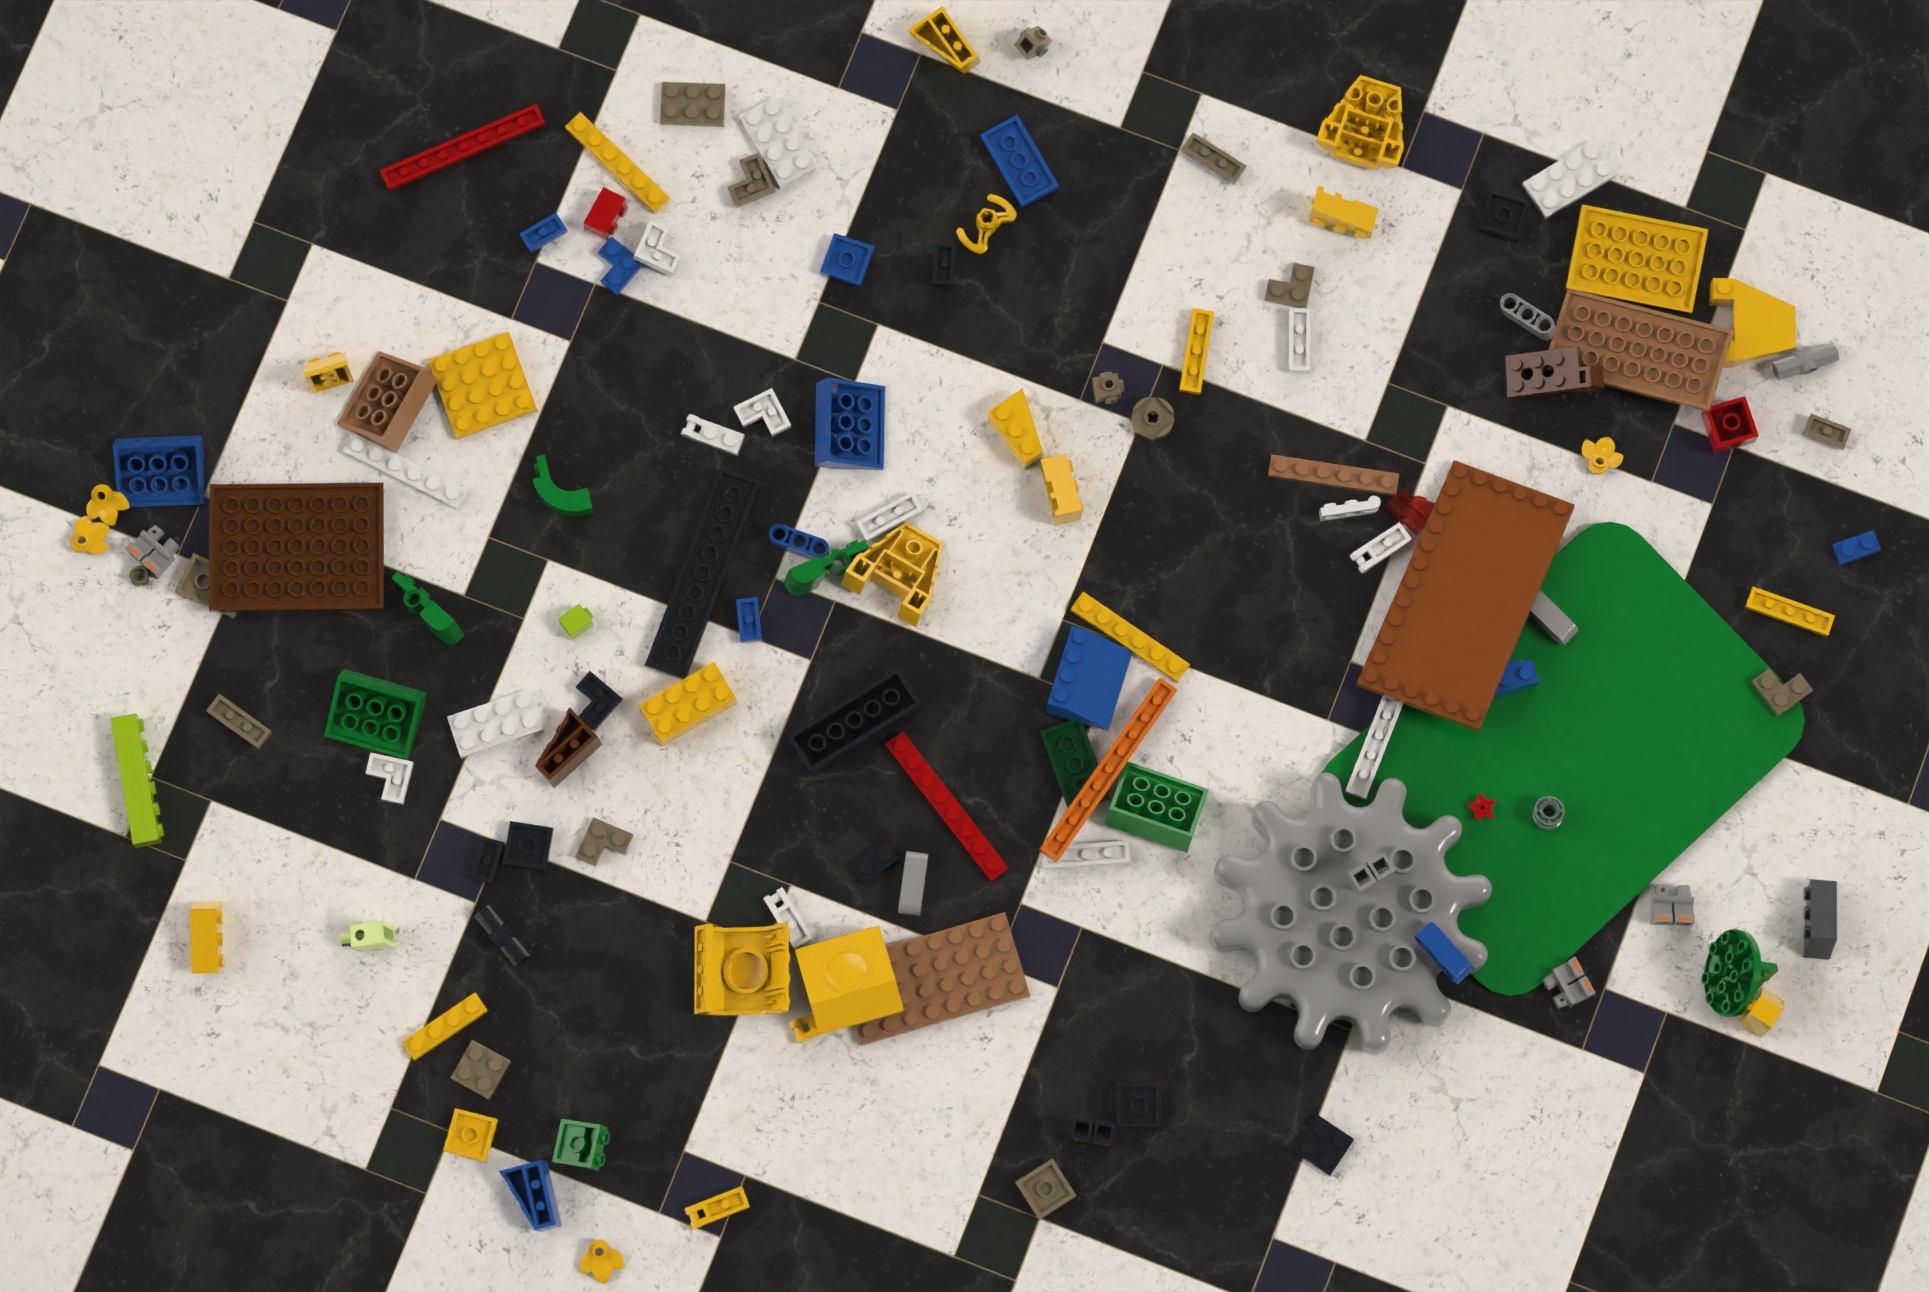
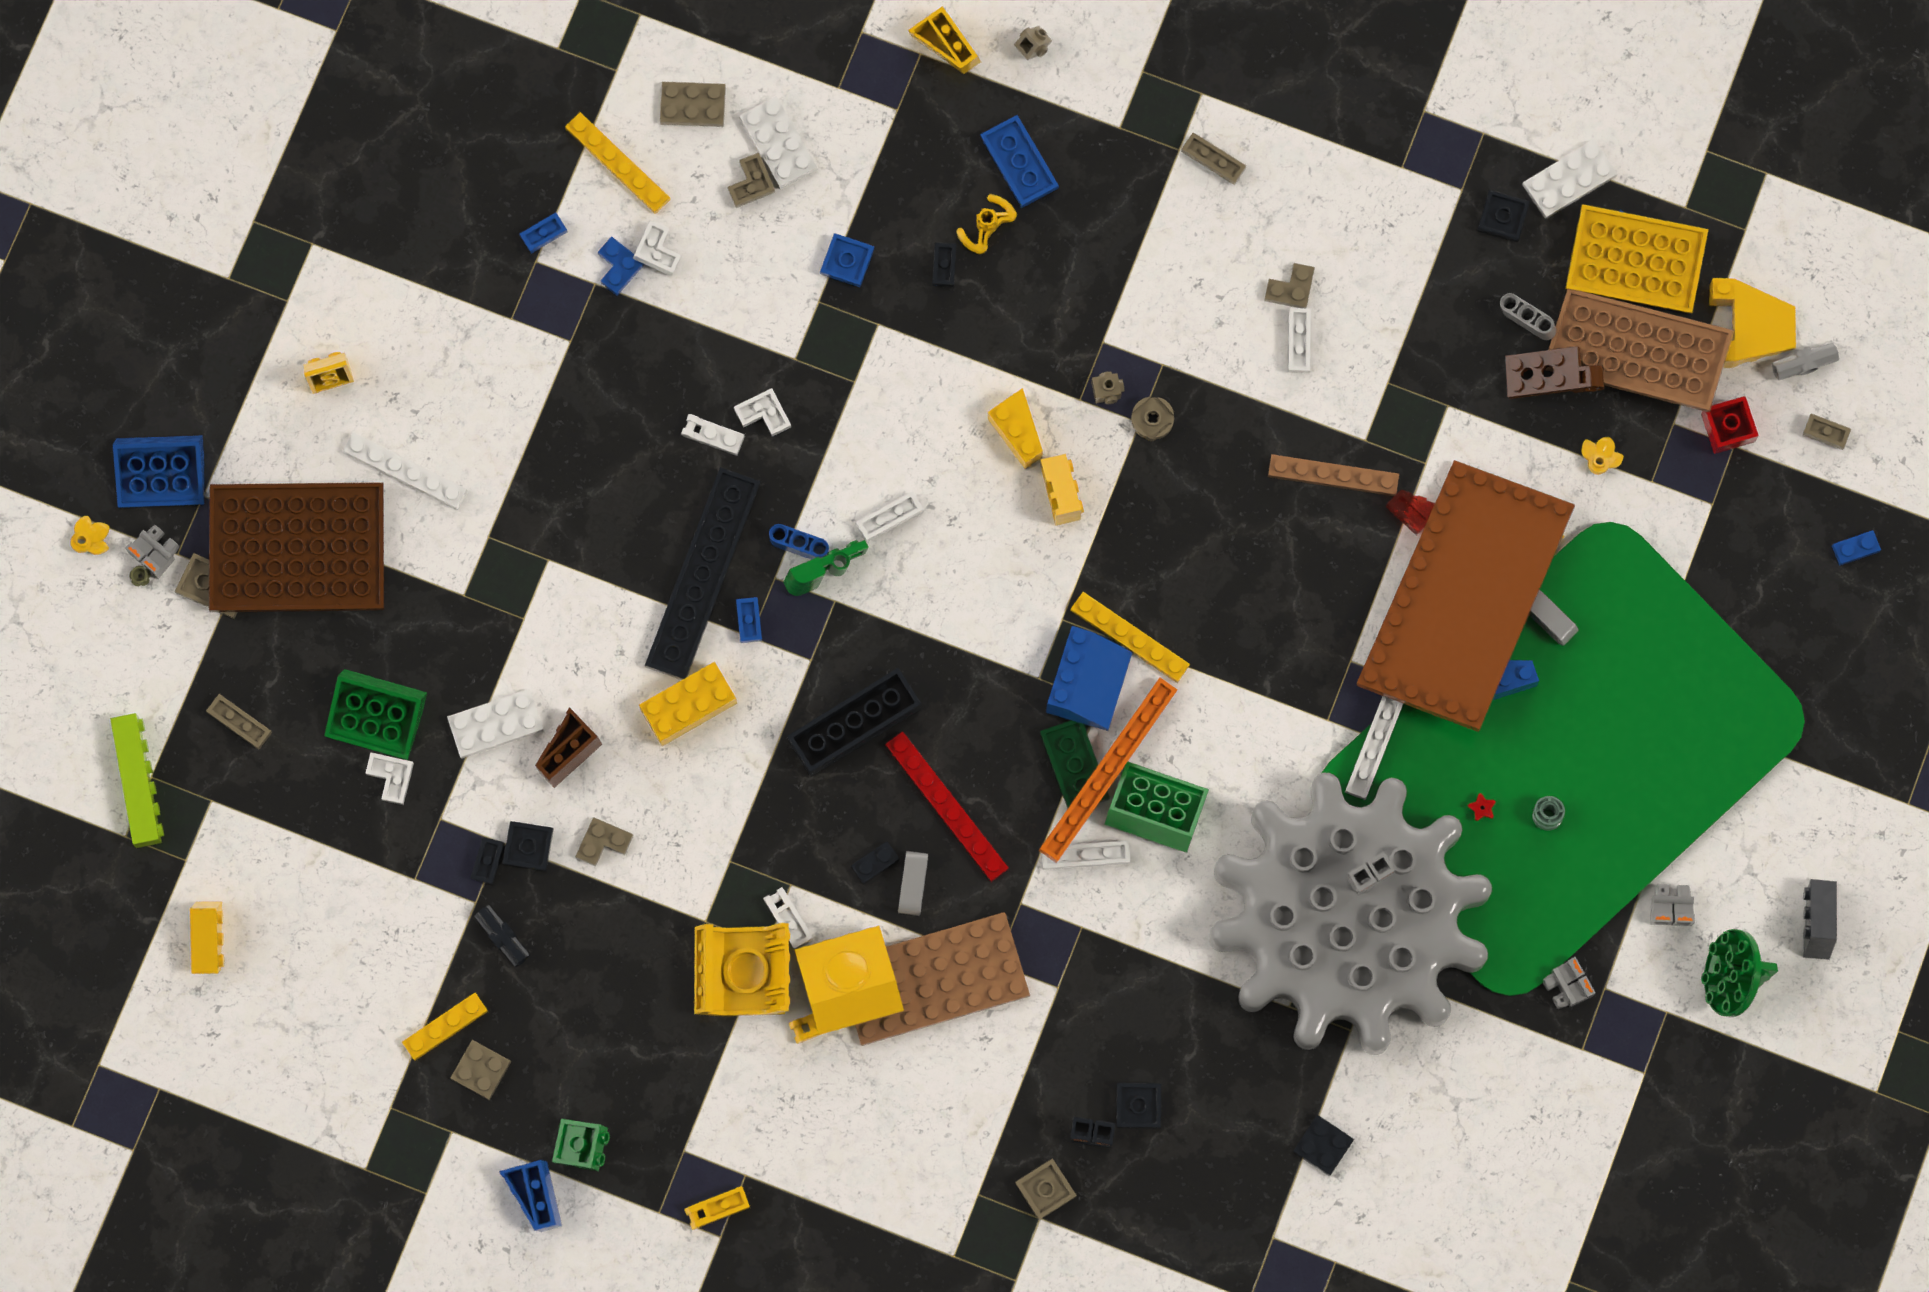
yellow plate [87,484,130,526] -> none
medium nougat slope [337,351,438,453] -> none
yellowish green torso [340,921,395,951] -> none
red plate [380,104,545,191] -> none
green plate [392,571,464,645] -> none
yellow plate [428,331,538,440] -> none
yellow plate [443,1108,498,1163] -> none
green arch [533,455,594,516] -> none
lime brick [558,604,593,640] -> none
black plate [576,671,623,732] -> none
yellow plate [580,1240,625,1284] -> none
red brick [583,187,628,240] -> none
blue slope [815,378,885,470] -> none
yellow wedge [841,522,943,628] -> none
yellow plate [1179,308,1214,395] -> none
yellow wedge [1309,185,1379,239] -> none
yellow wedge [1316,75,1404,171] -> none
white plate [1319,496,1381,521] -> none
white plate [1350,522,1412,574] -> none
blue beam [1414,922,1474,984] -> none
yellow wedge [1739,987,1785,1037] -> none
yellow plate [1745,587,1835,637] -> none
dark tan plate [1751,668,1813,717] -> none

